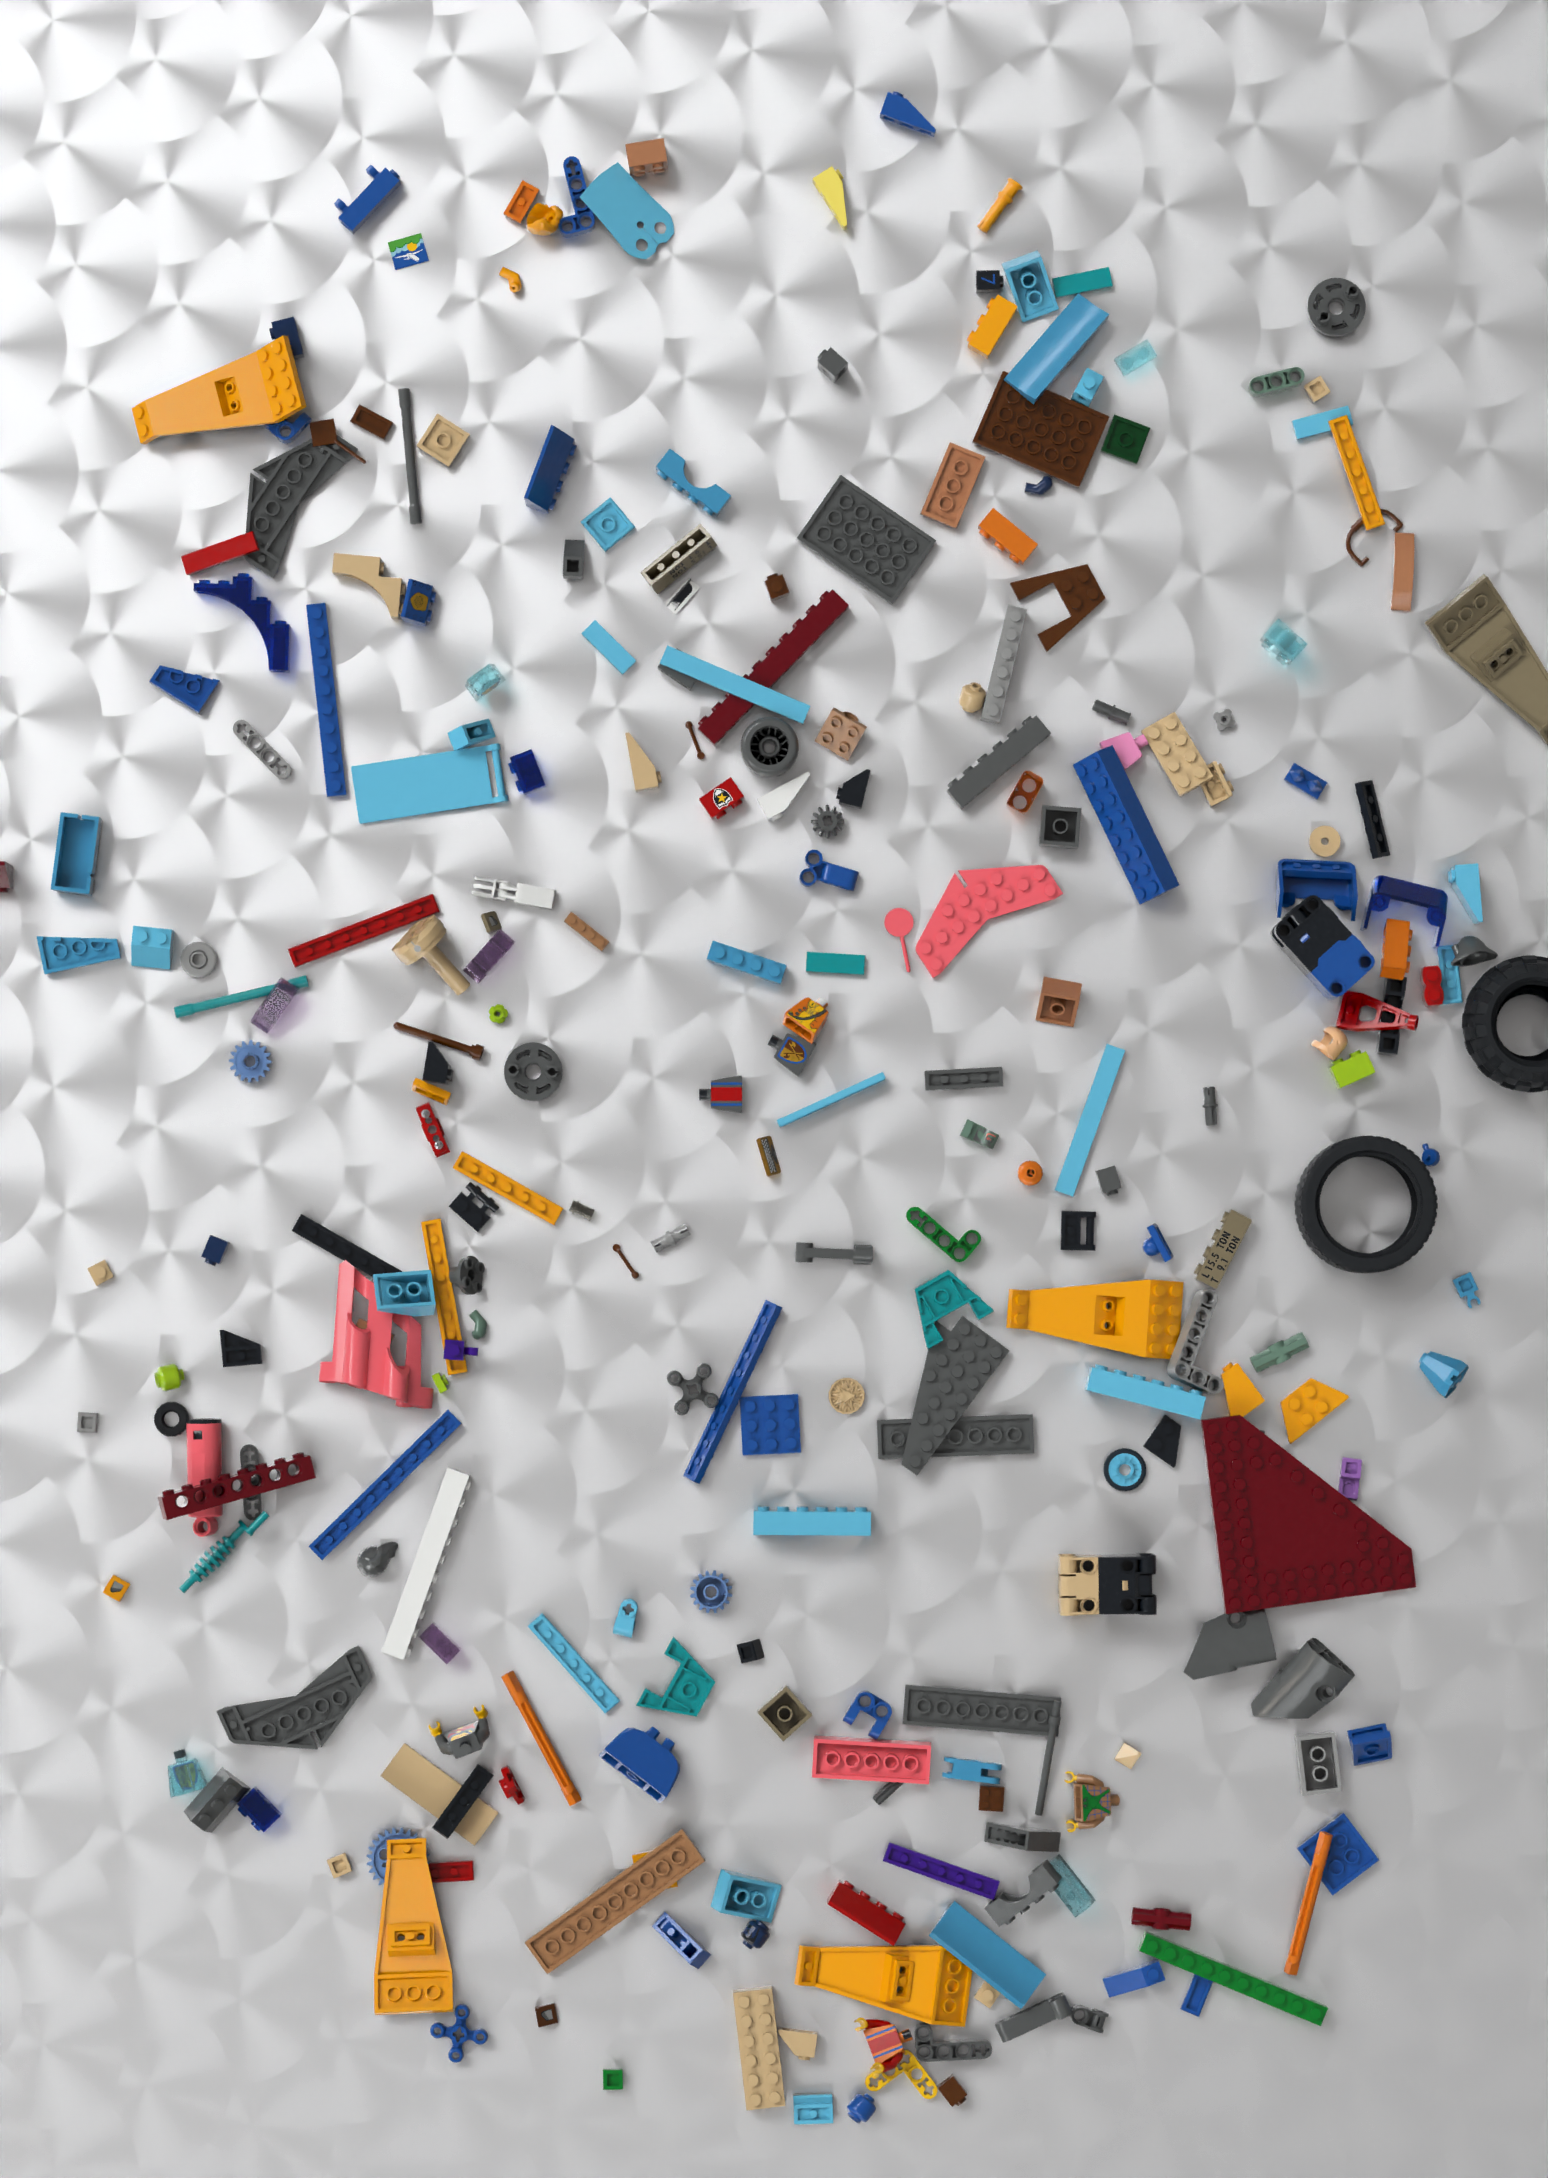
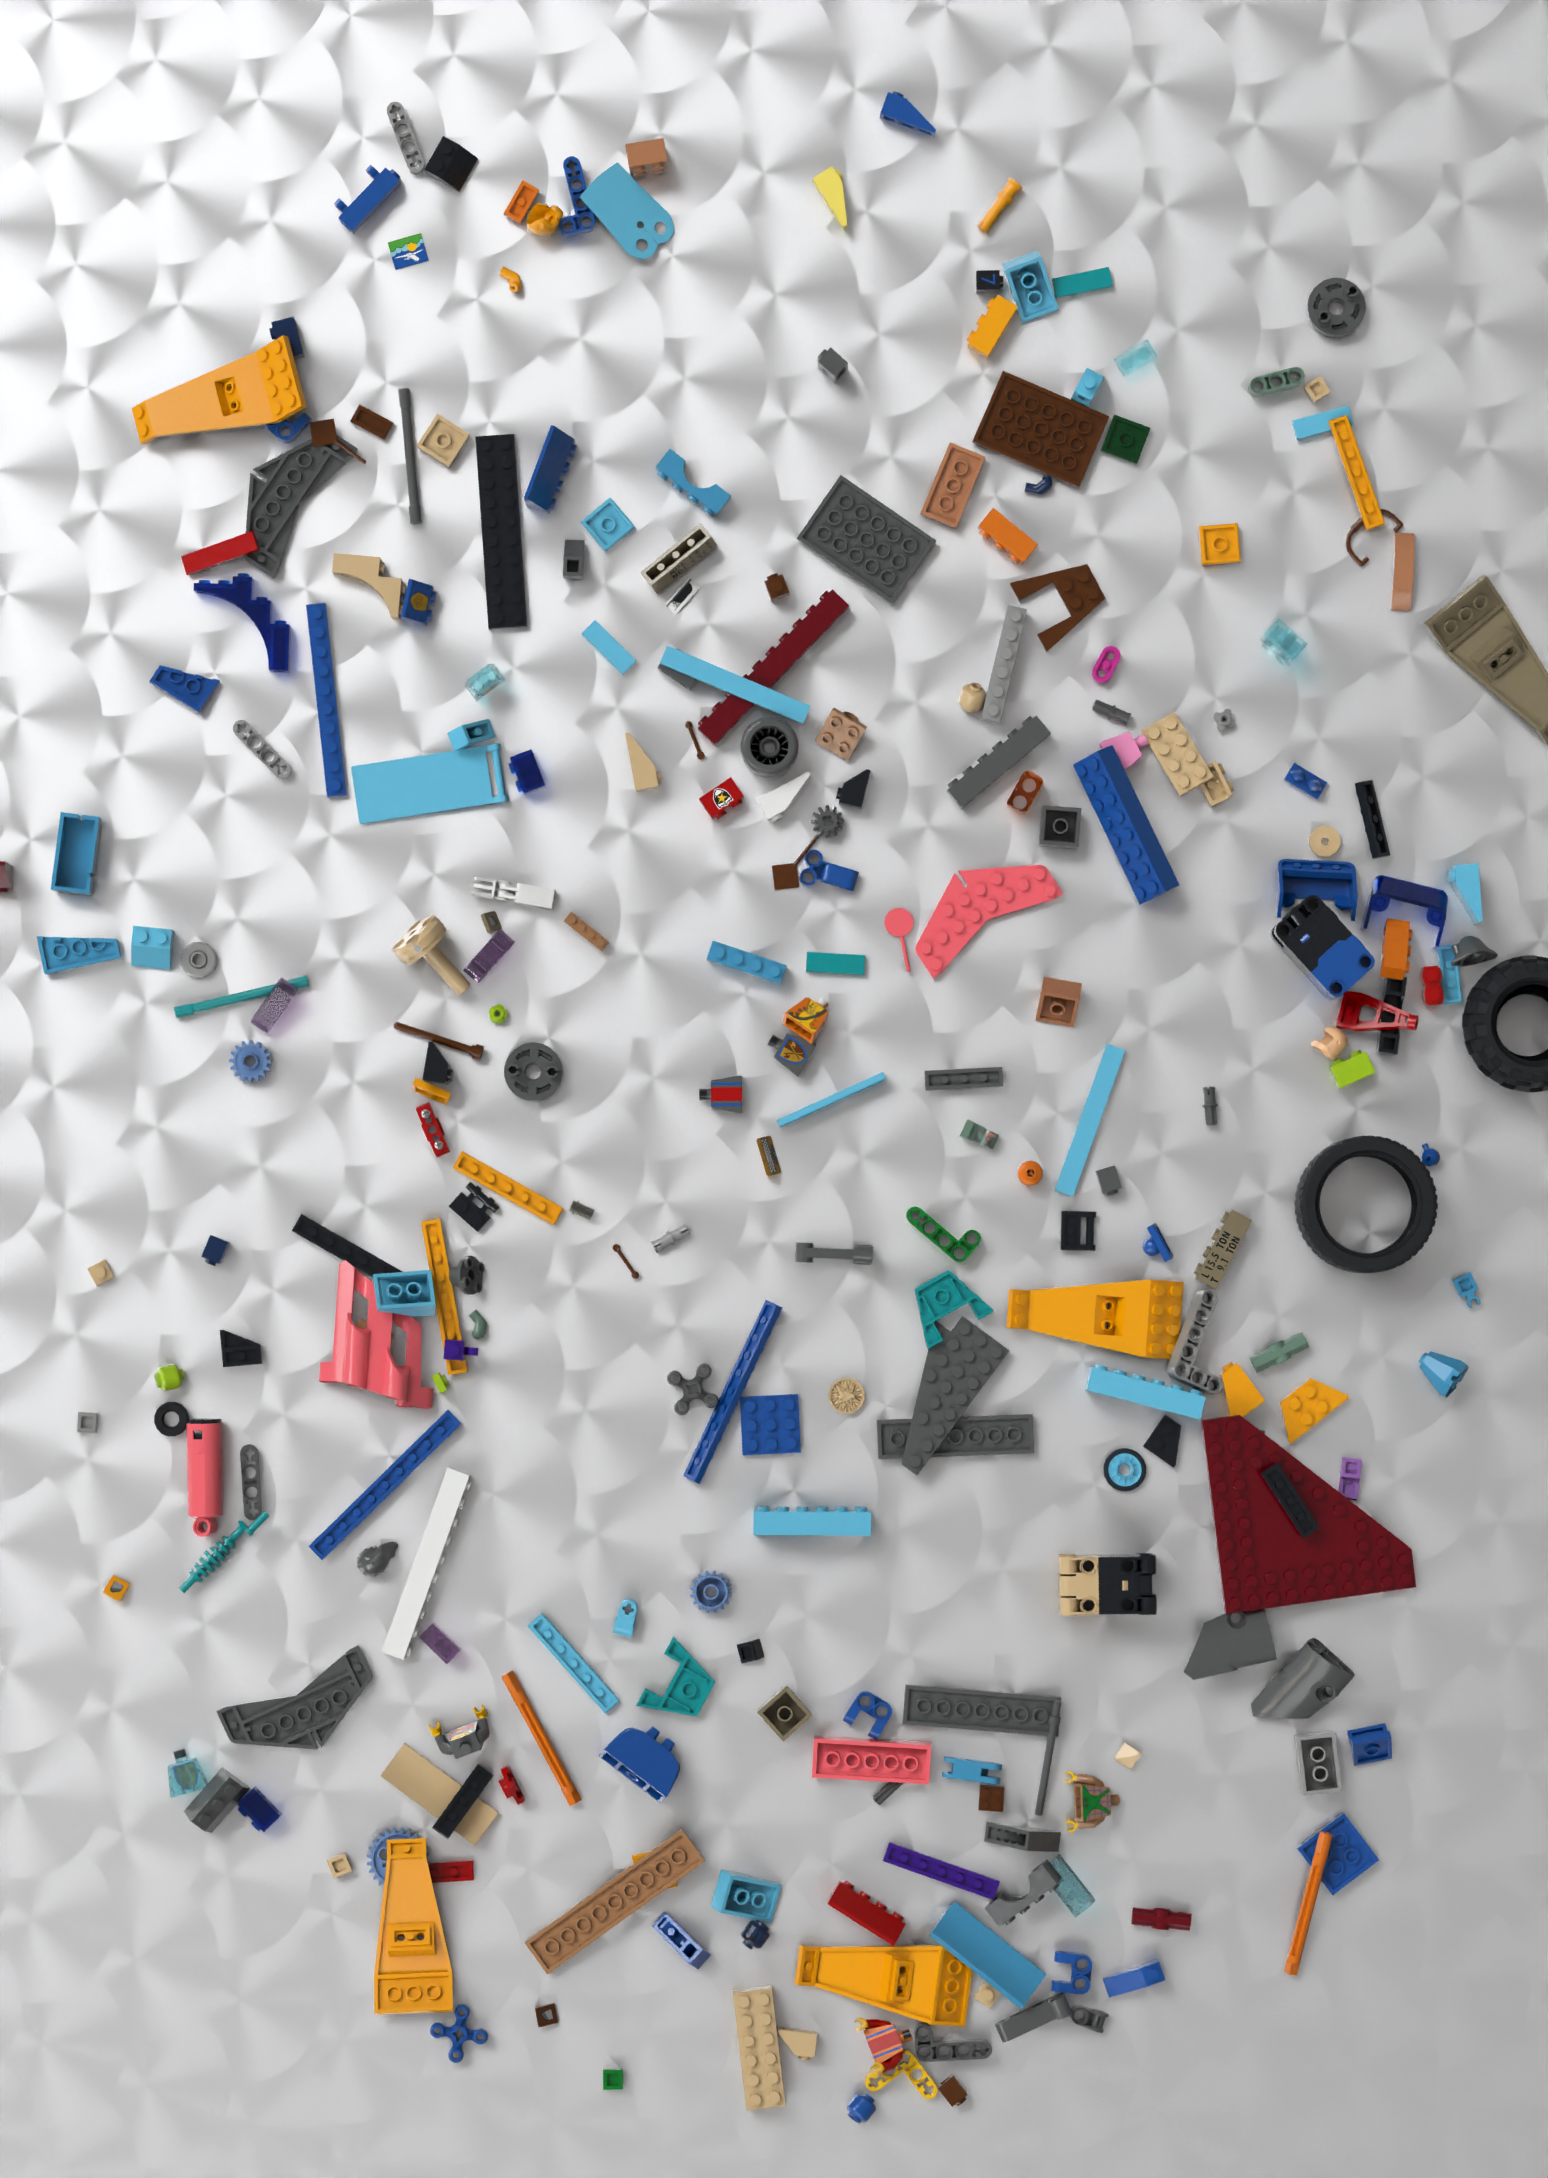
dark red brick [157,1452,316,1520] -> none
red tile [288,894,440,968] -> none
medium azure plate [793,2094,833,2124] -> none
dark azure arch [1004,293,1109,405] -> none
green brick [1138,1930,1328,2026] -> none
blue tile [1180,1974,1213,2017] -> none
none -> light grey beam [387,102,425,174]
none -> black slope [424,136,478,193]
none -> black plate [475,434,527,630]
none -> reddish brown piece [772,835,819,890]
none -> blue piece [1051,1951,1092,1994]
none -> dark pink plate [1092,646,1121,683]
none -> light orange plate [1198,523,1241,565]
none -> black plate [1260,1462,1320,1539]

